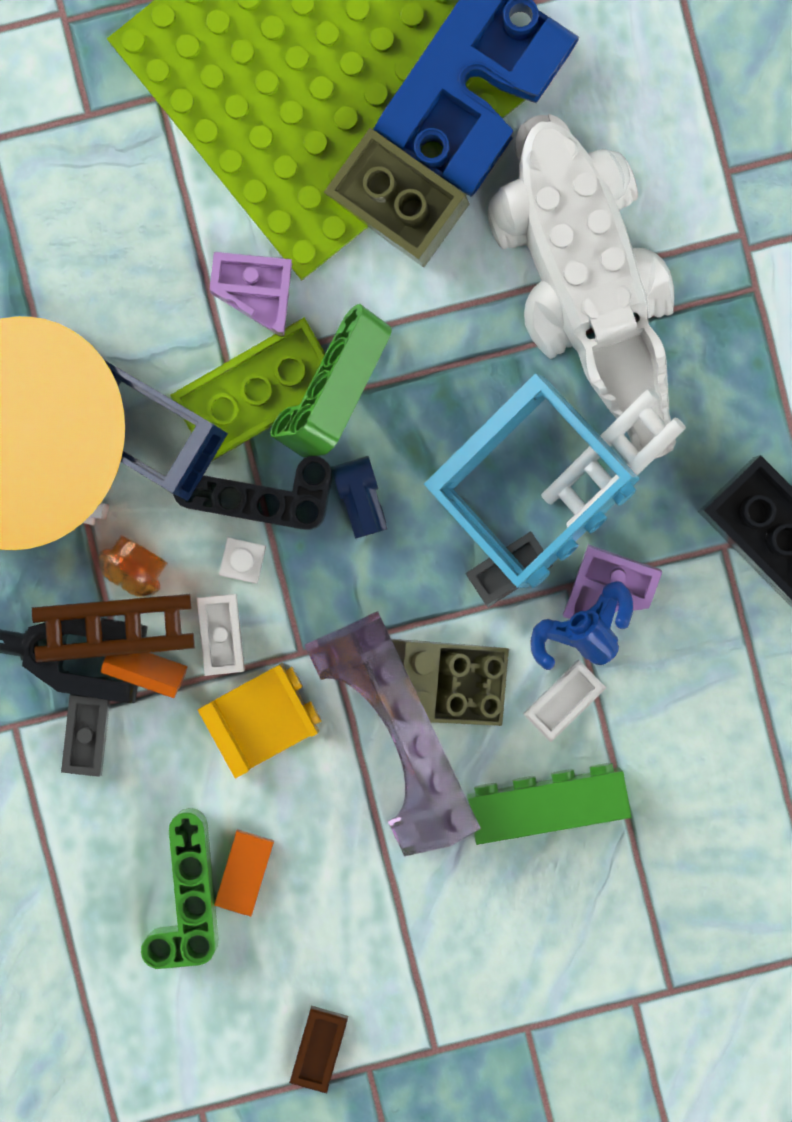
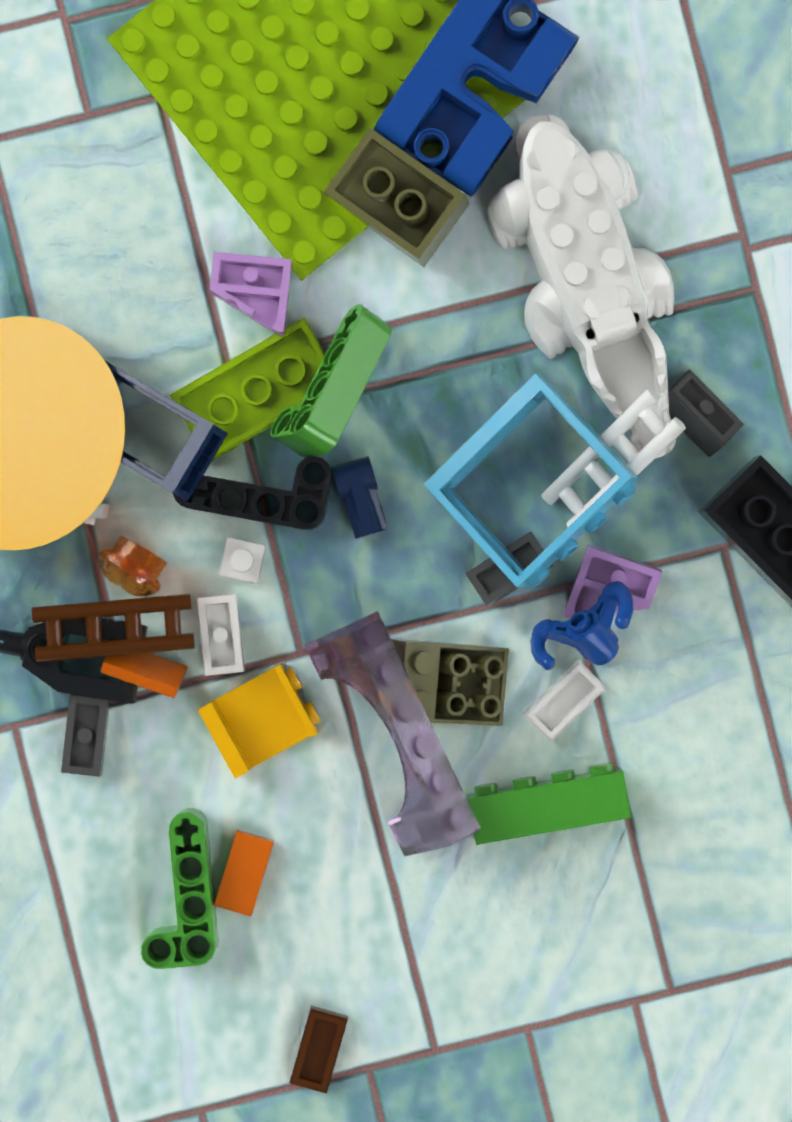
none -> dark grey slope [668,369,744,457]

